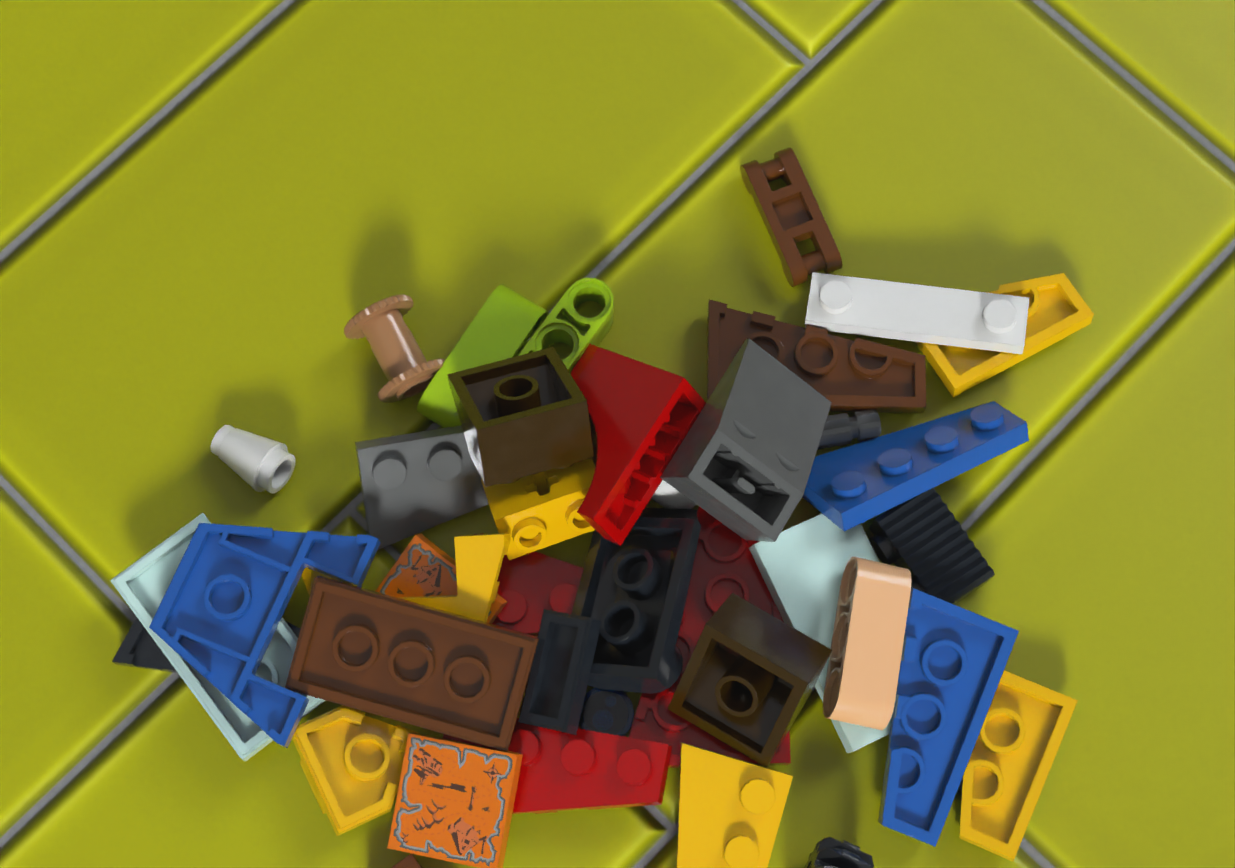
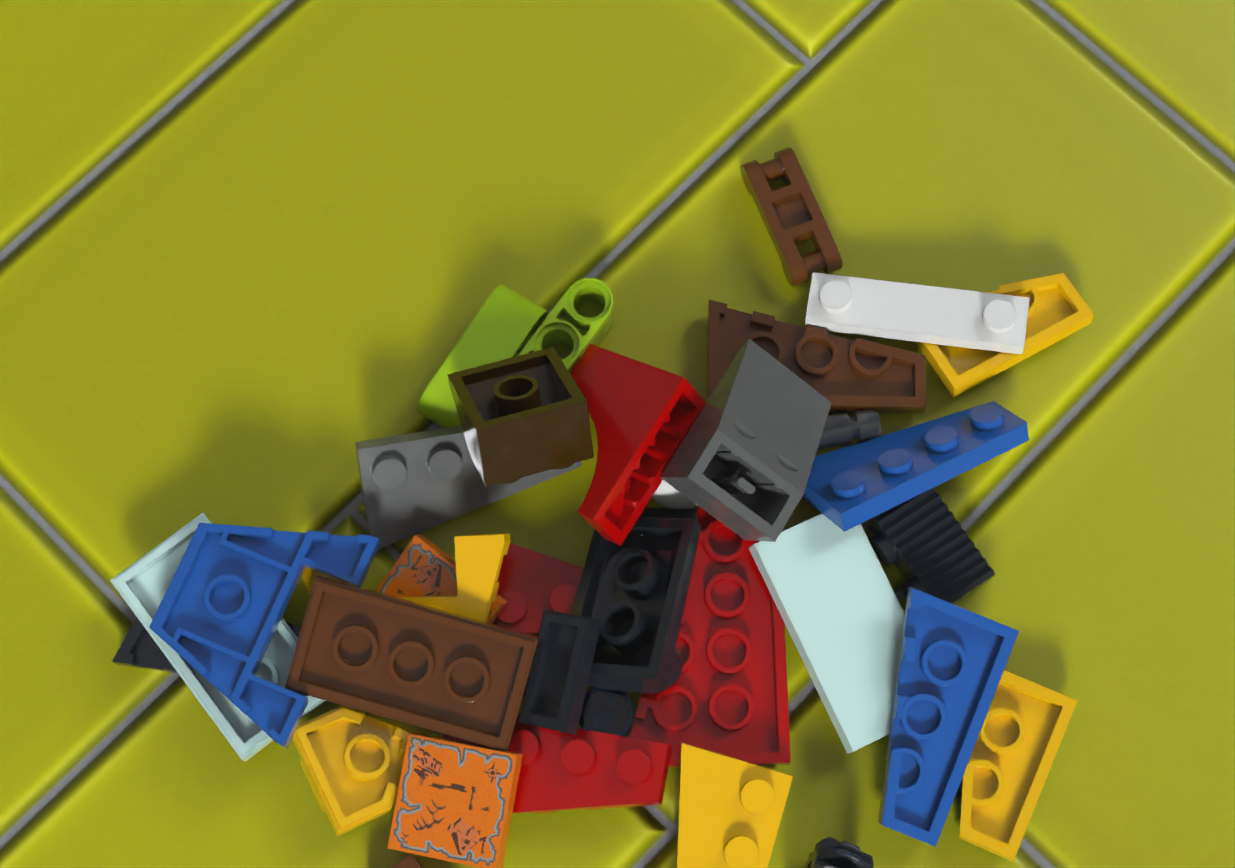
white cone [211,425,296,493] -> none
medium nougat hose [344,294,445,403] -> none
yellow brick [481,458,595,560] -> none
dark brown slope [668,593,832,768] -> none
light nougat beam [823,557,912,730] -> none

